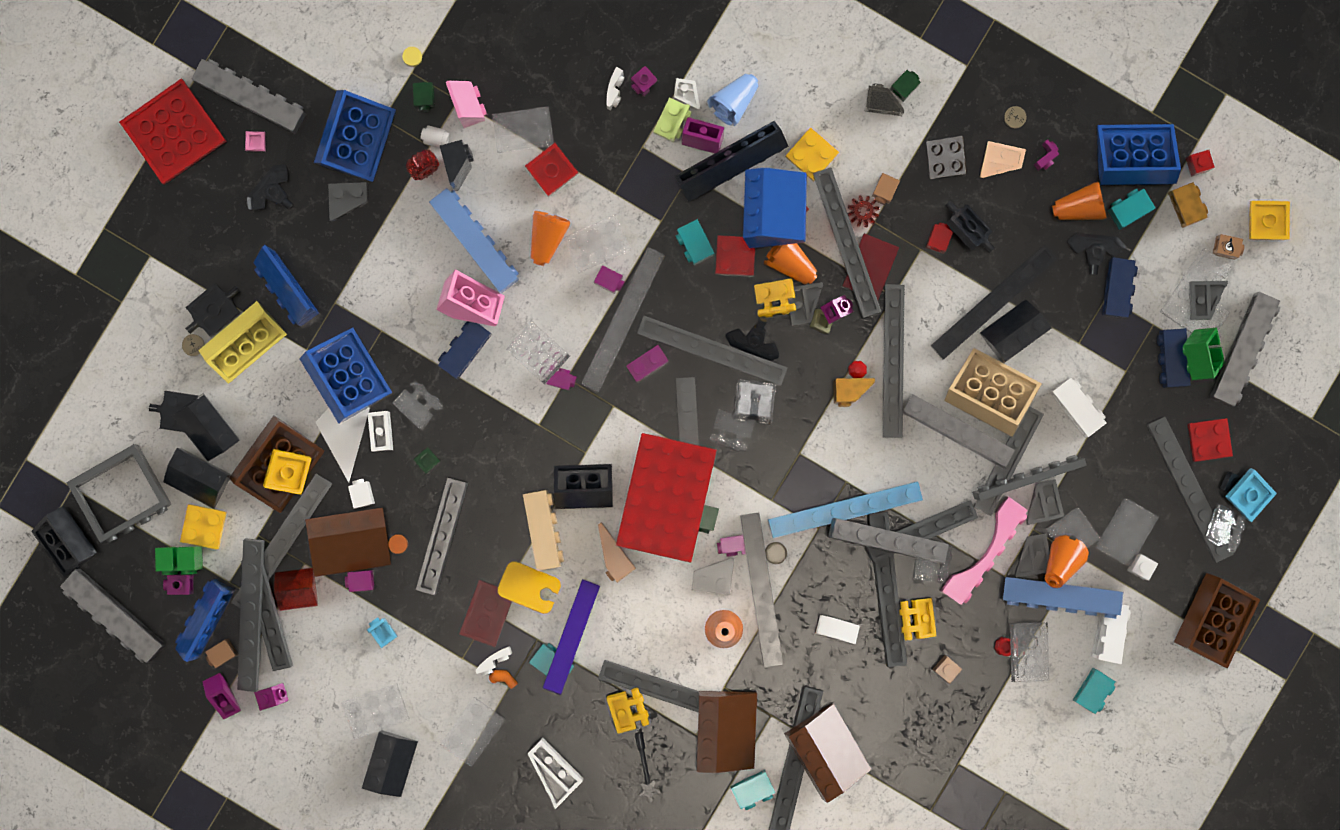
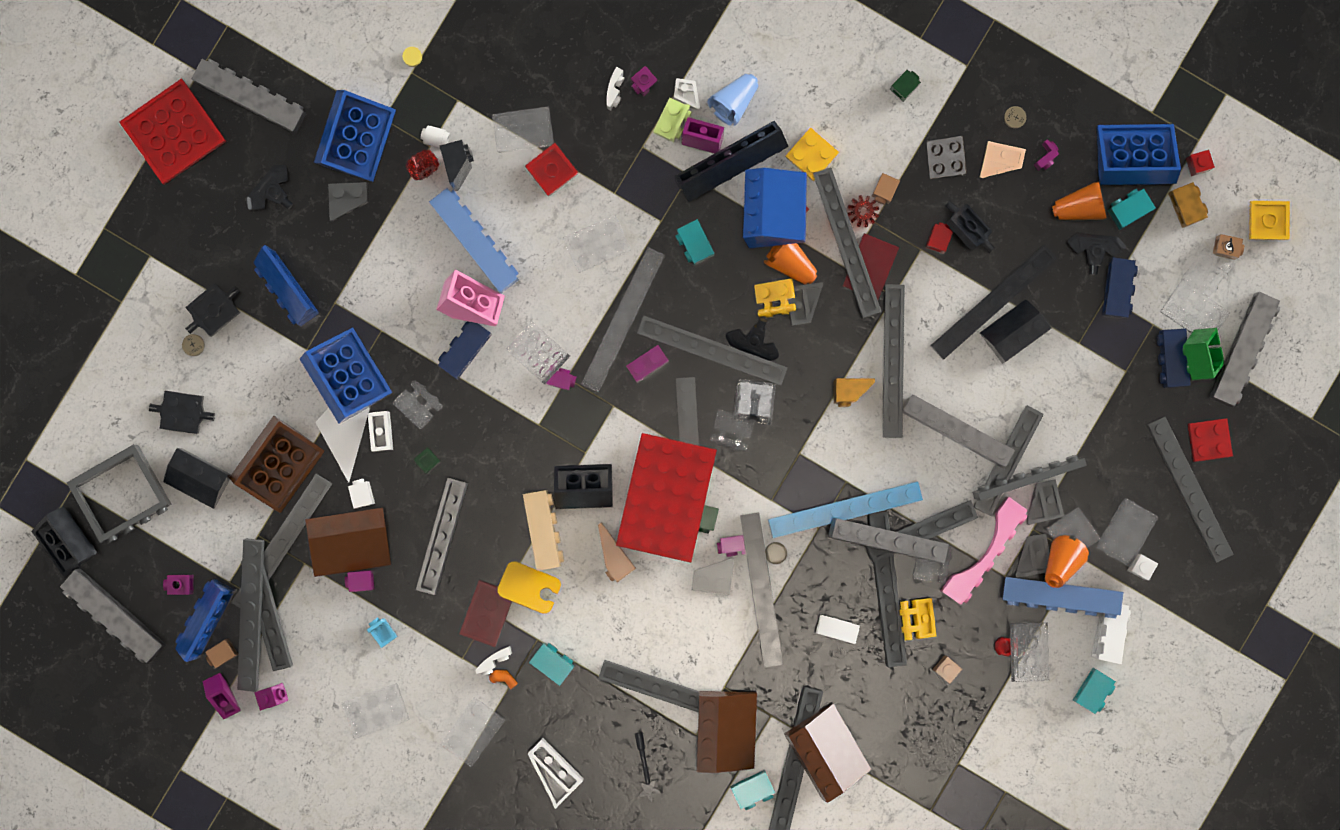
green piece [155,546,203,575] -> none
black slope [172,393,240,461] -> none
yellow plate [180,504,227,550] -> none
light yellow slope [198,301,287,384] -> none
bright pink tile [245,131,266,152] -> none
yellow plate [263,449,312,495] -> none
clear red slope [274,568,318,611] -> none
black slope [361,730,418,797] -> none
orange tile [388,534,408,554] -> none
dark green brick [413,82,435,112] -> none
bright pink slope [446,81,487,128] -> none
orange cone [530,211,570,266] -> none
dark purple tile [543,579,600,695] -> none
magenta brick [594,265,625,294] -> none
yellow plate [607,688,649,734] -> none
orange cone [705,610,743,648] -> none
red plate [715,235,755,276] -> none
olive plate [810,309,832,334] -> none
magenta brick [821,295,854,324] -> none
red tile [848,361,867,378] -> none
clear smoke slope [864,83,904,117] -> none
tan slope [944,348,1042,437] -> none
white brick [1050,378,1106,438] -> none
reddish brown slope [1174,573,1260,669] -> none
dark grey wing [1189,281,1228,320] -> none
clear plate [1206,503,1246,552] -> none
black plate [1220,471,1242,492] -> none
medium azure plate [1225,468,1277,522] -> none

